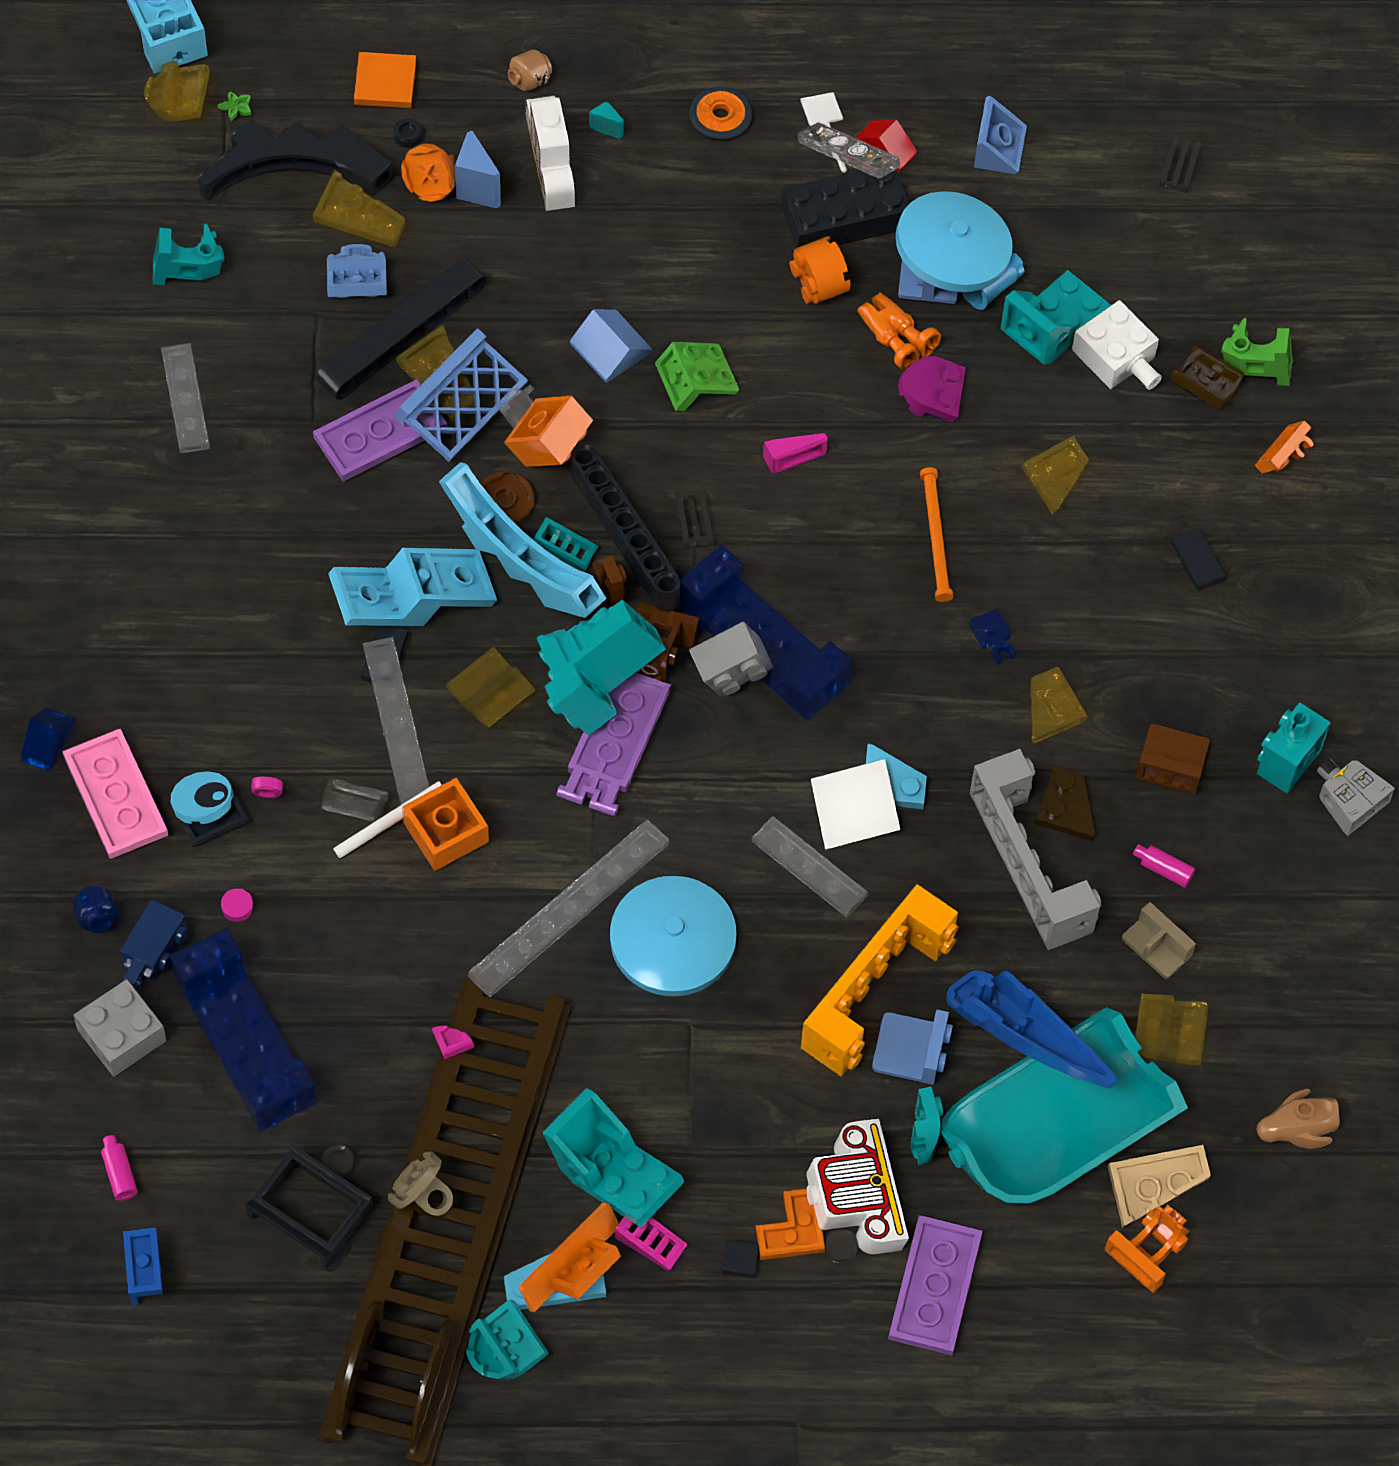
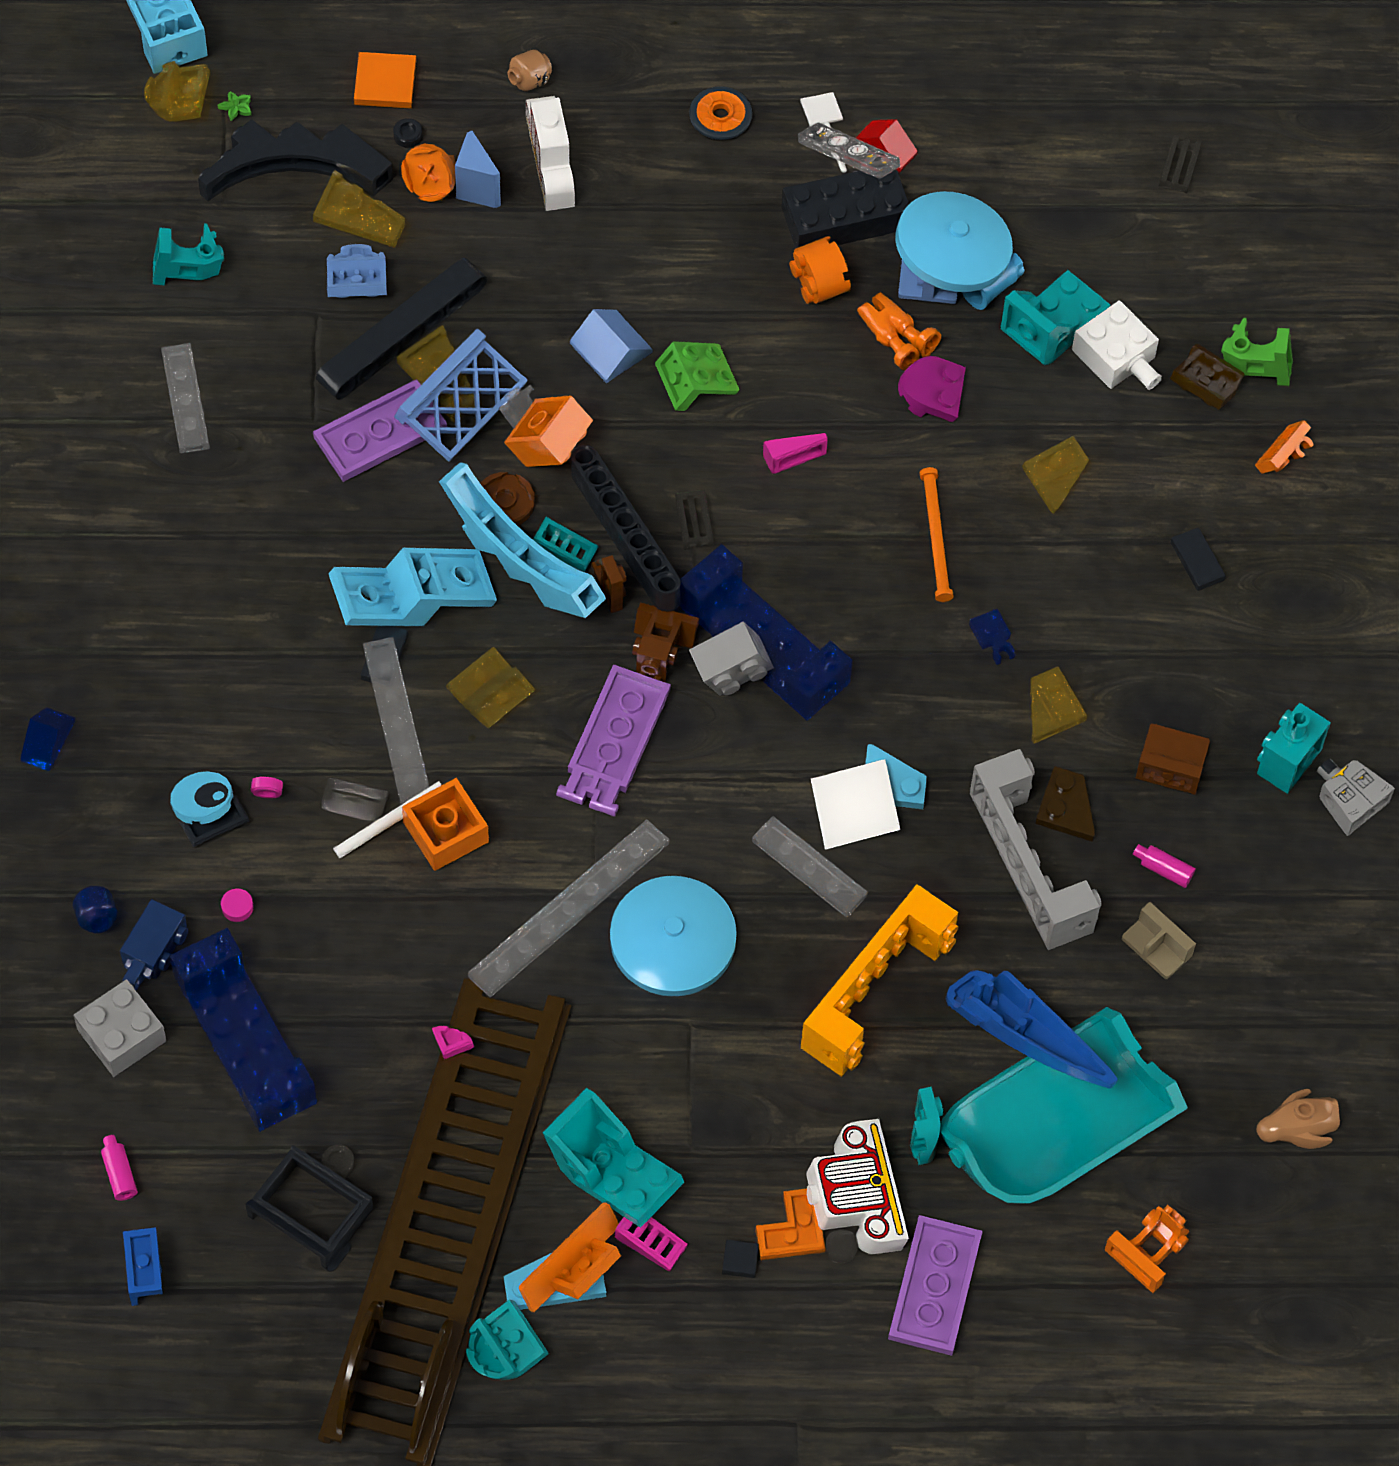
bright pink plate [62,729,168,859] -> none
dark tan tile [388,1152,453,1216] -> none
teal brick [536,600,666,735] -> none
teal slope [589,101,624,139] -> none
medium blue bracket [872,1010,953,1085] -> none
medium blue slope [974,96,1027,174] -> none
tan wing [1108,1145,1211,1229] -> none
clear yellow slope [1135,994,1208,1065] -> none

